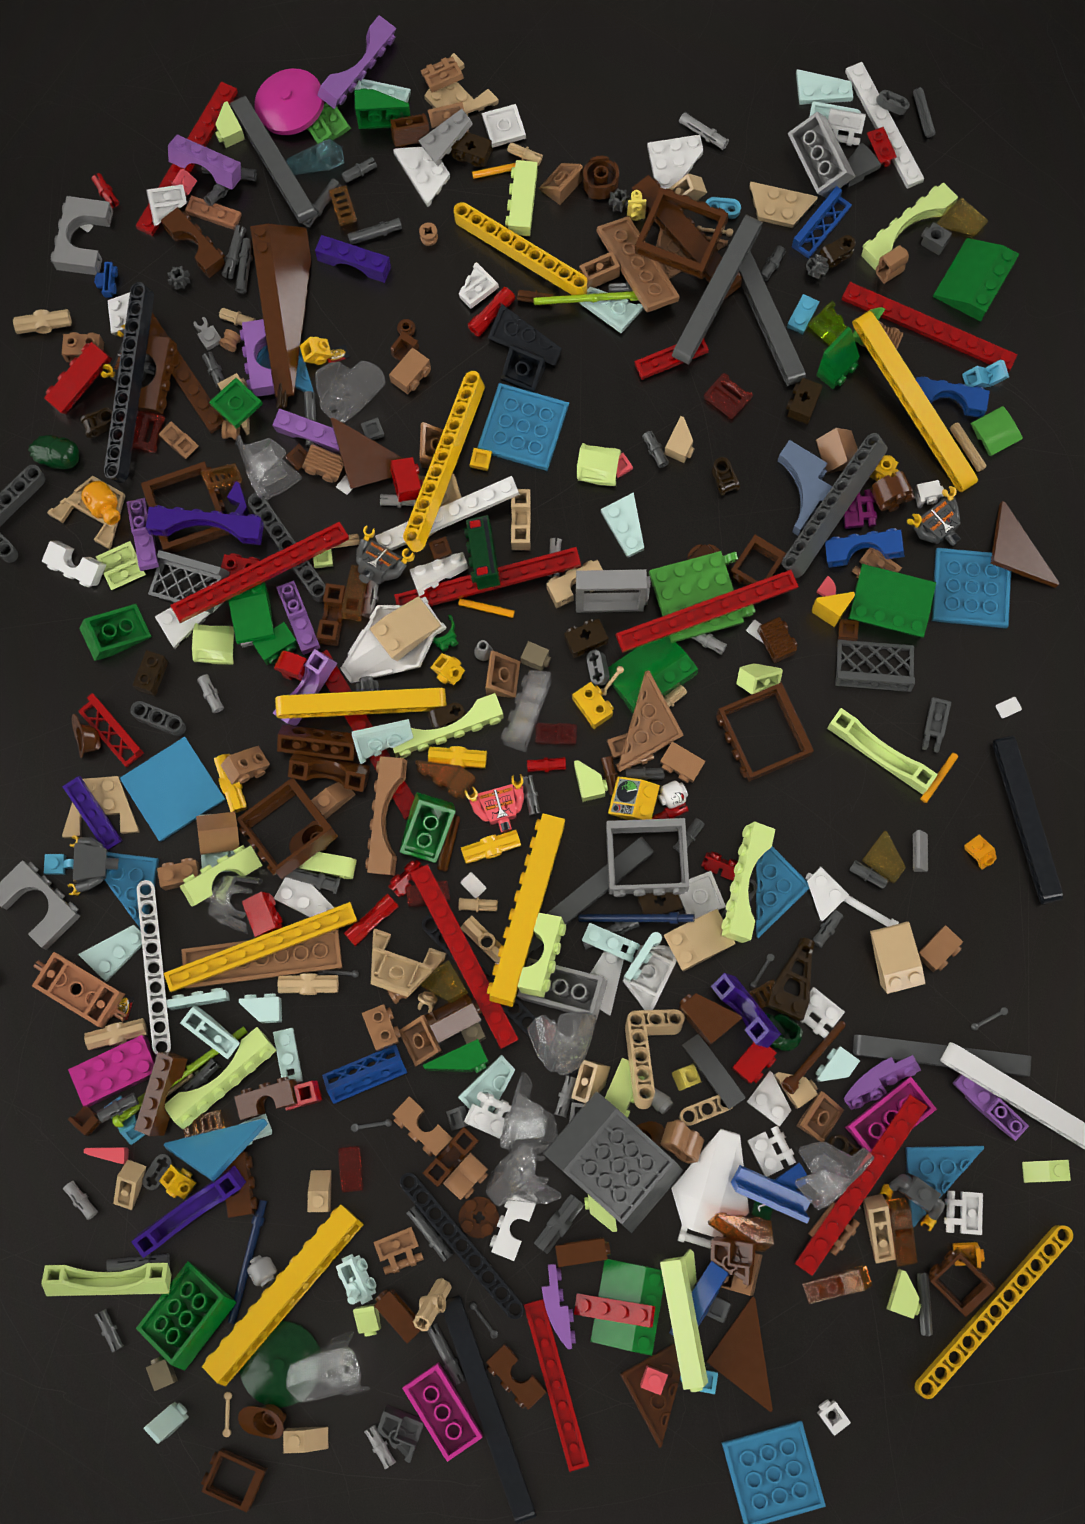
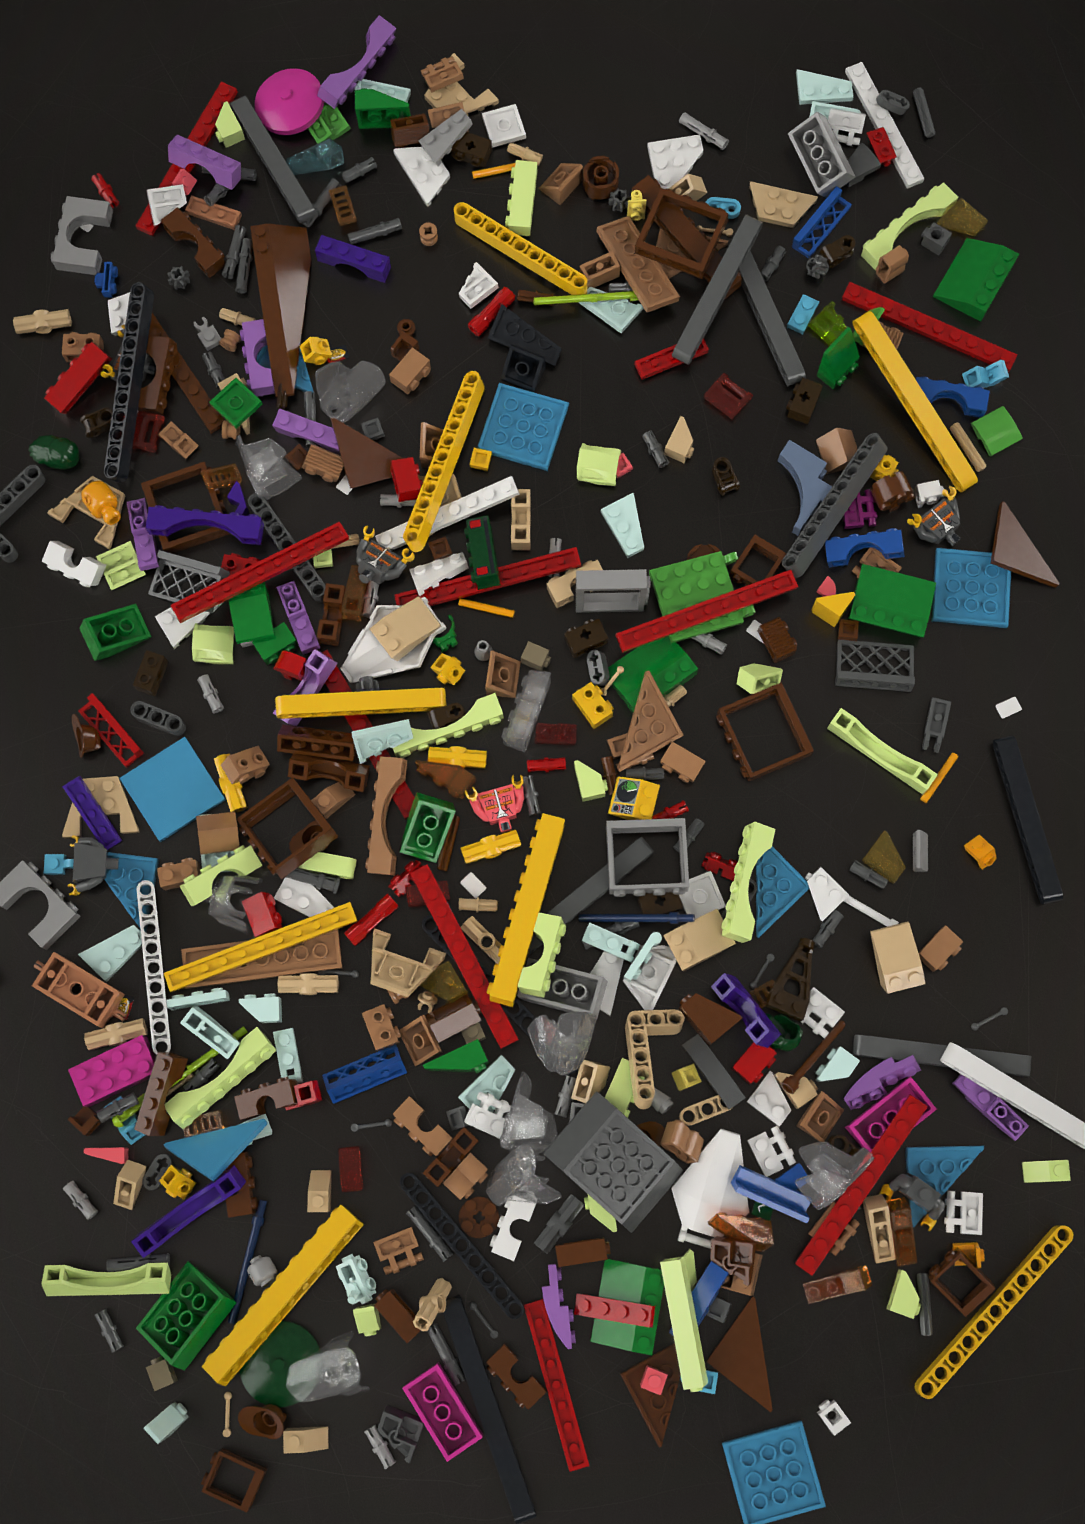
white head [658,780,688,809] -> none

